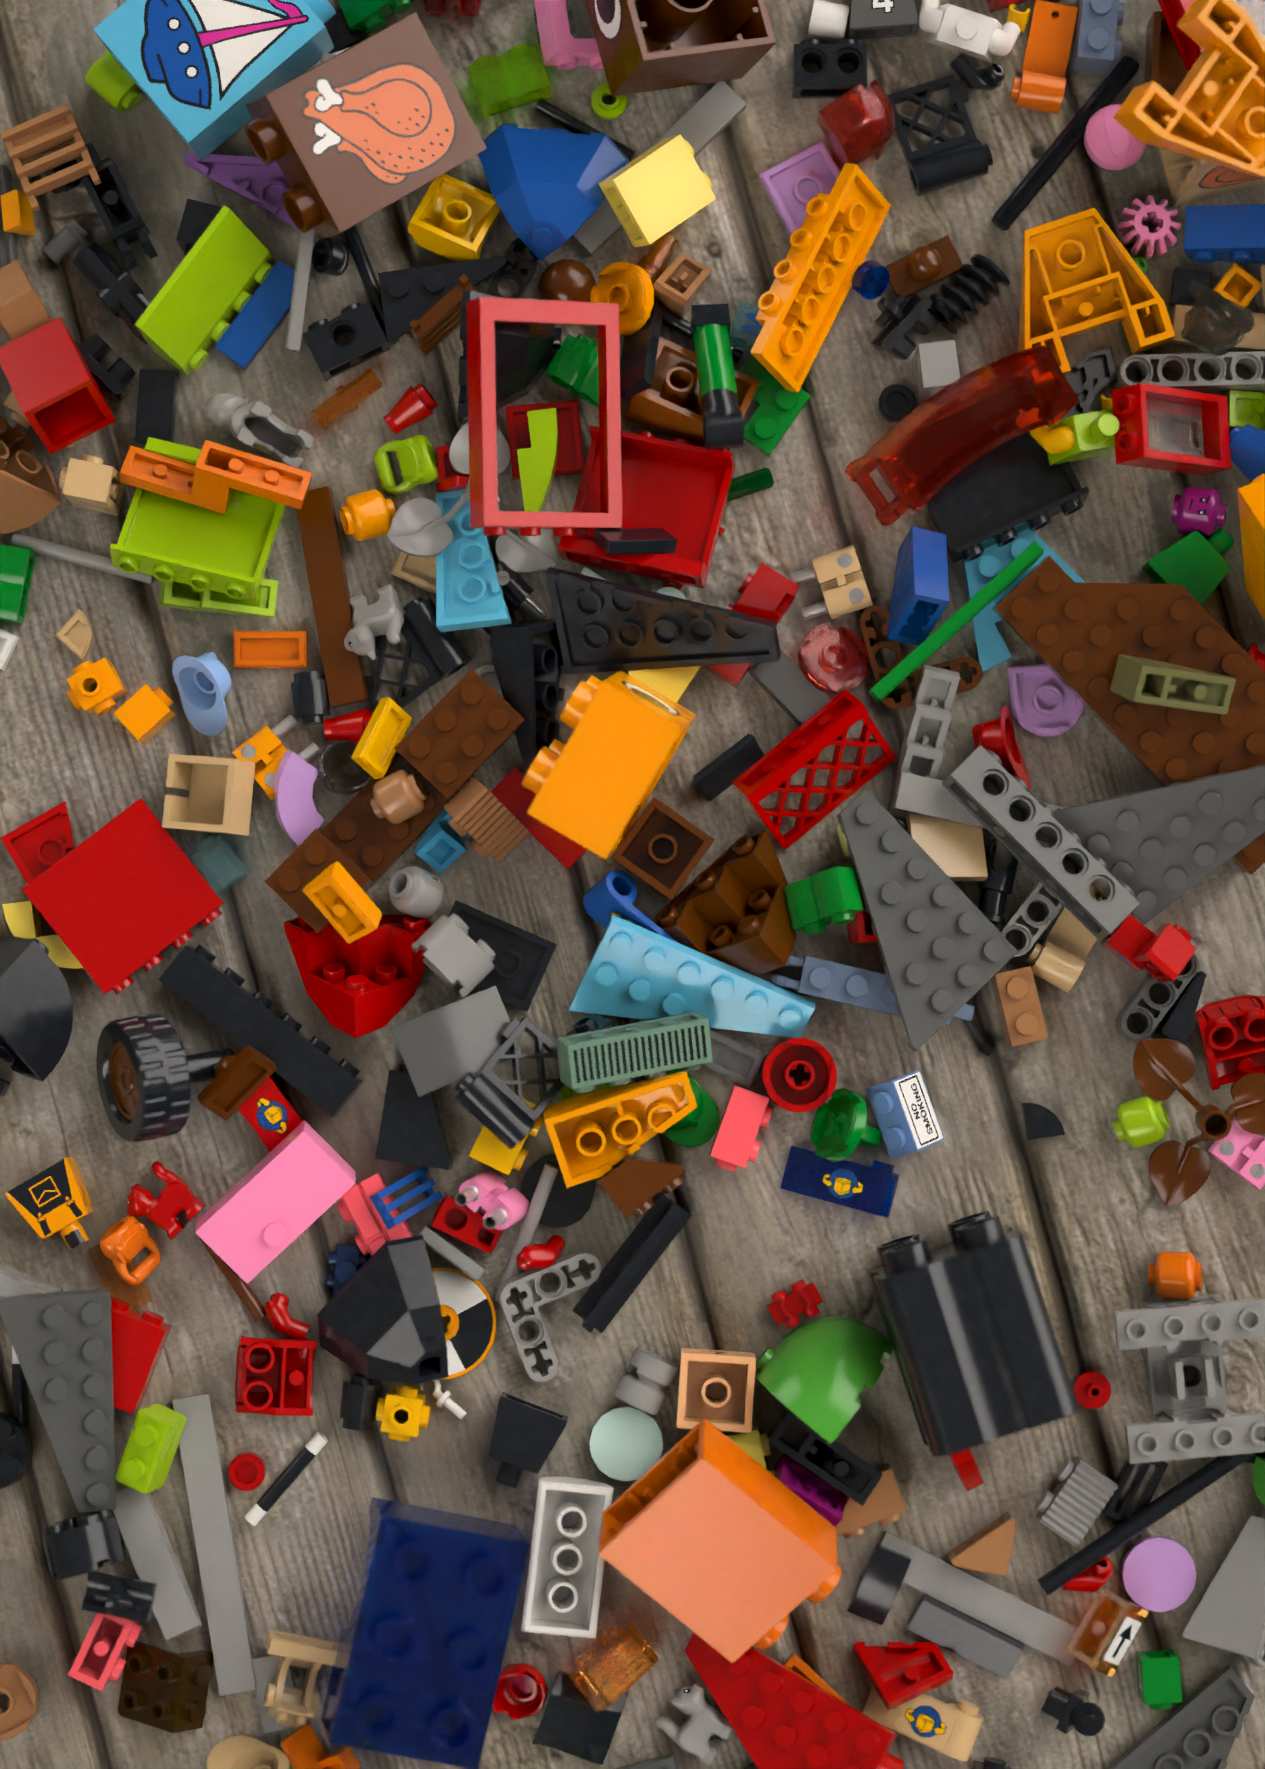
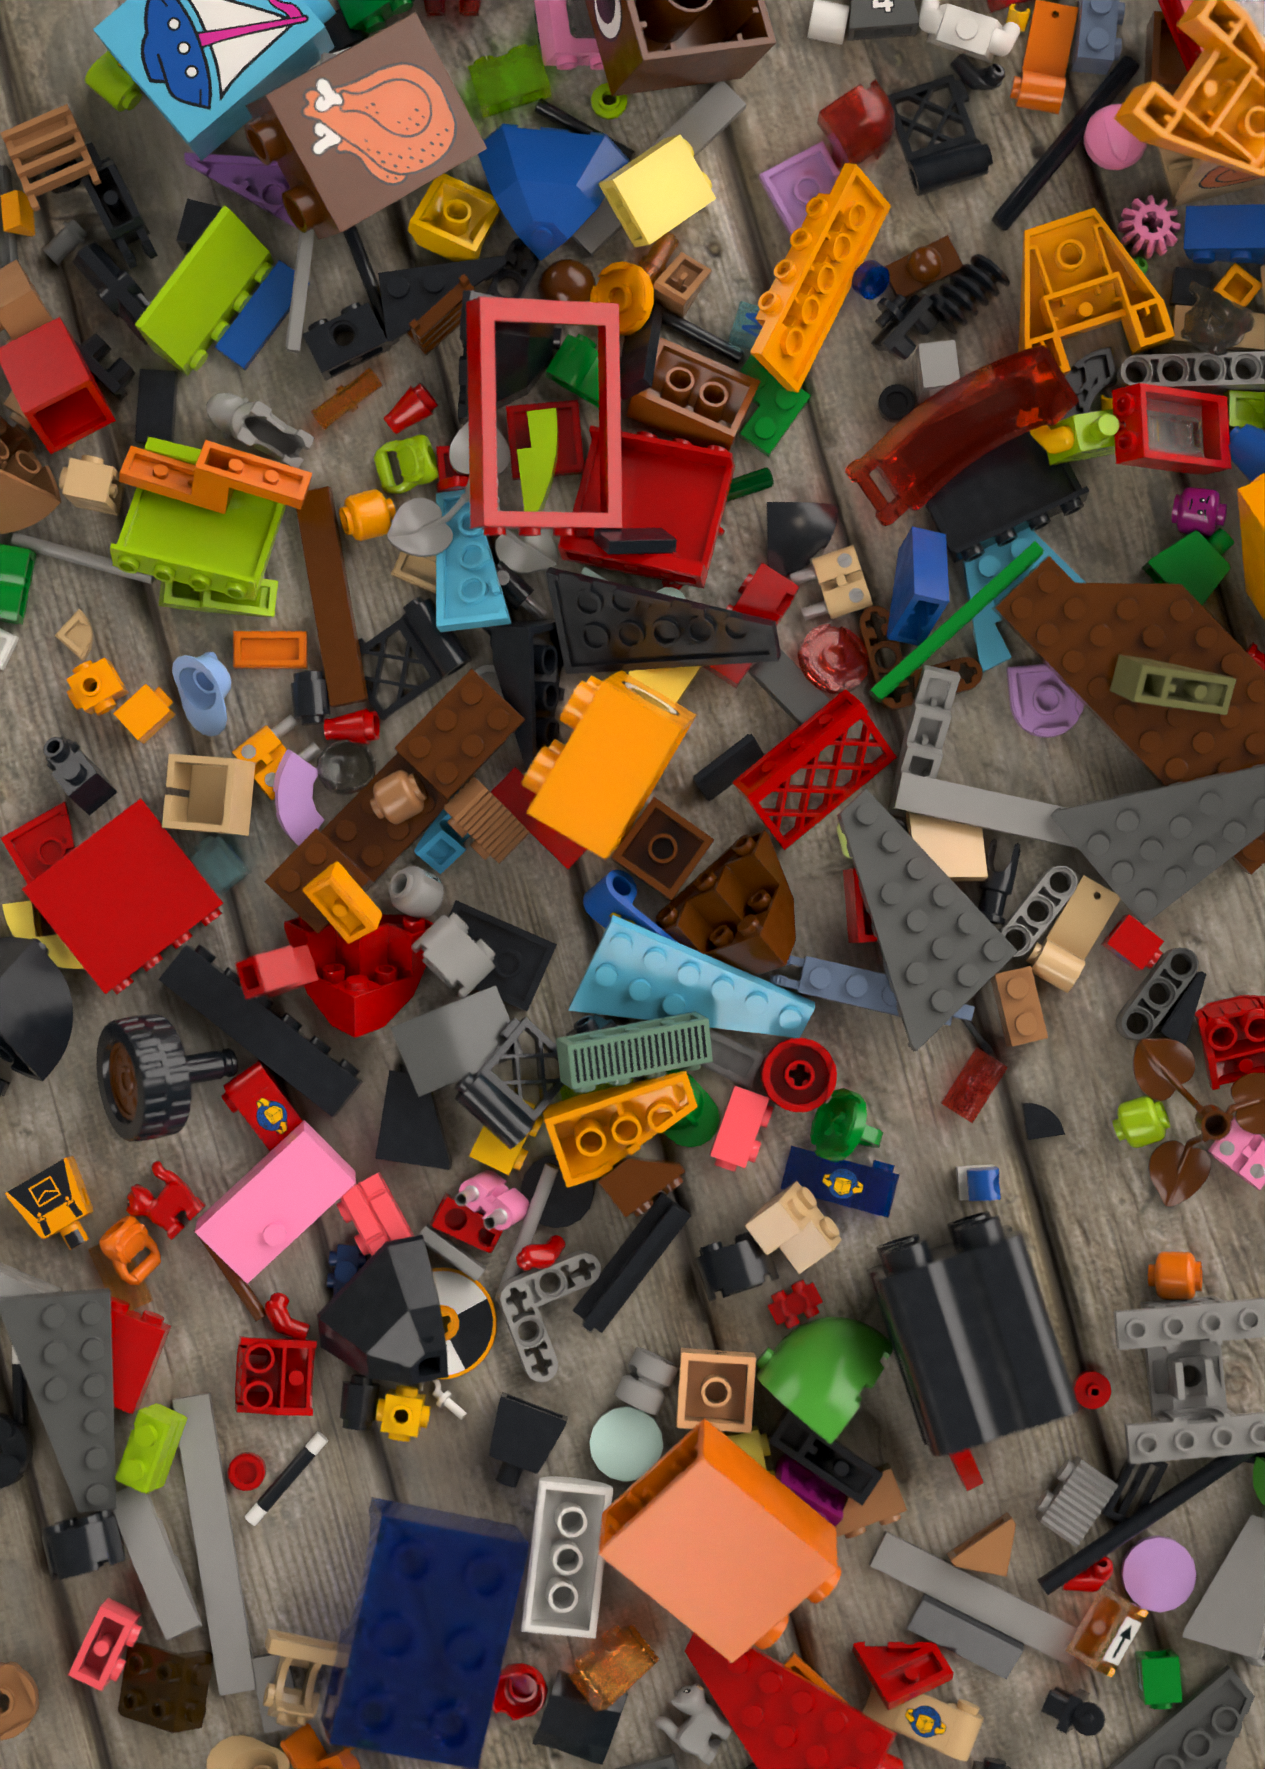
black hips [81,1571,157,1622] -> none
reddish brown tile [197,1044,277,1121] -> none
black tile [312,237,349,276] -> none
light grey animal [344,585,404,660] -> none
yellow tile [351,697,413,779] -> none
blue tile [370,1166,443,1230] -> none
piece [690,304,744,451] -> none
green brick [783,867,863,936] -> none
black brick [792,39,867,98] -> none
black slope [847,1543,911,1625] -> none
brick [866,1070,945,1159] -> none
brick [942,745,1140,941] -> none
red piece [972,705,1031,791] -> none
red slope [1132,923,1197,982] -> none
none -> black brick [43,736,117,816]
none -> arch [235,945,318,999]
none -> black brick [695,1232,779,1302]
none -> tan brick [745,1181,842,1274]
none -> black brick [766,502,839,577]
none -> clear red hips [940,1047,1008,1123]
none -> blue leg [956,1164,1001,1201]

